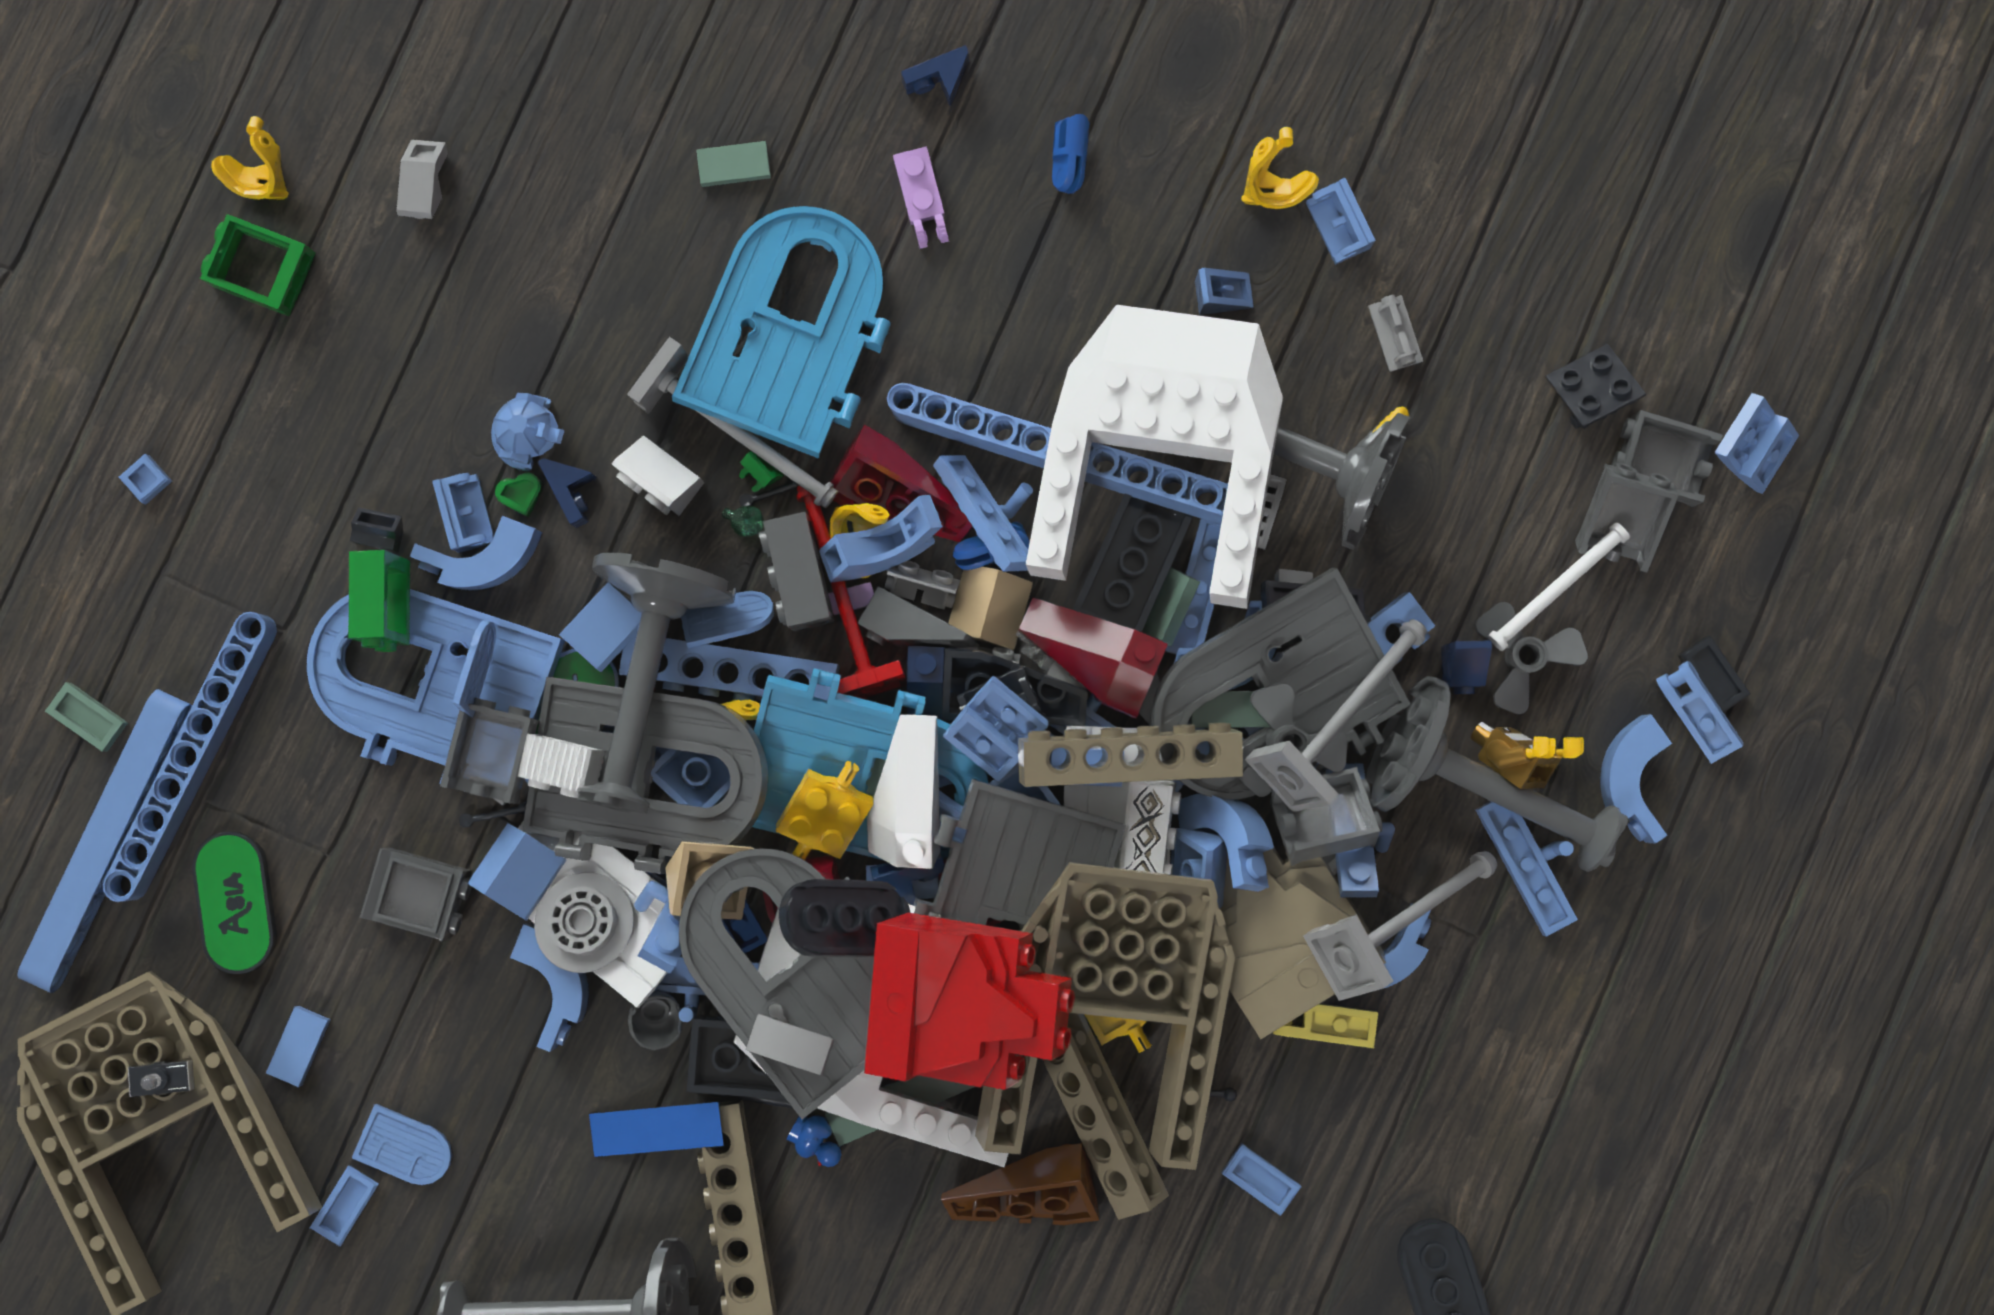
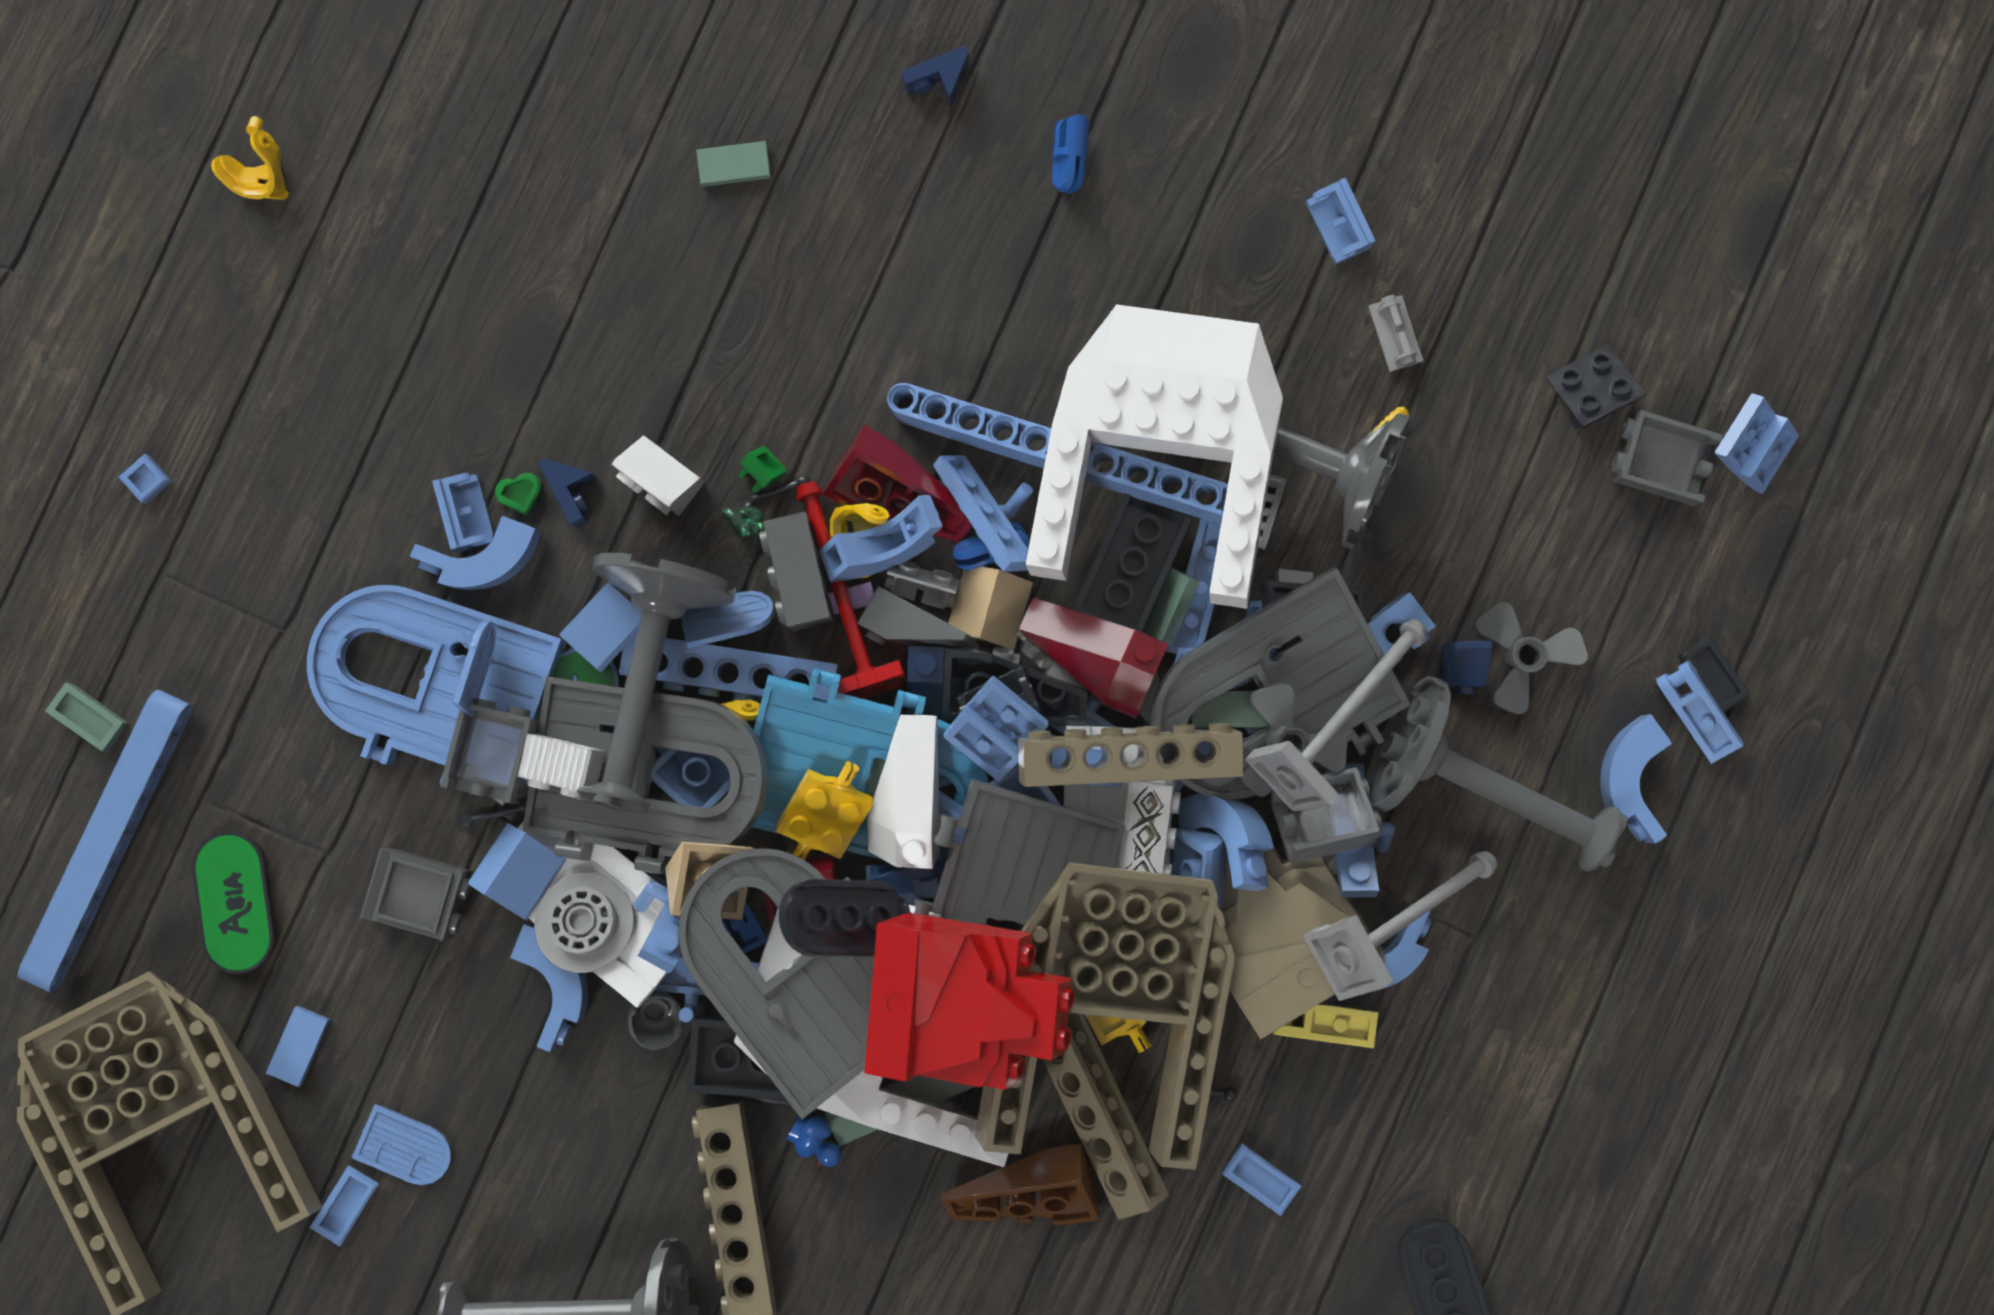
medium blue beam [103,612,277,902] -> none
black piece [128,1060,194,1097] -> none
green window [200,214,316,317] -> none
green window [348,550,410,652] -> none
black piece [350,507,403,553] -> none
light grey slope [397,139,448,219] -> none
medium blue helmet [491,393,564,472] -> none
blue sticker [589,1102,724,1157] -> none
light grey tile [627,336,838,508] -> none
dark azure door [672,206,891,458] -> none
light grey slope [745,1014,835,1076] -> none
lavender hinge [893,146,949,249] -> none
medium blue slope [1195,268,1254,315] -> none
yellow helmet [1241,127,1319,209] -> none
pearl gold torso [1471,722,1584,789] -> none
medium blue plate [1475,801,1578,937] -> none
white bar [1488,522,1630,651] -> none
window [1575,463,1679,572] -> none

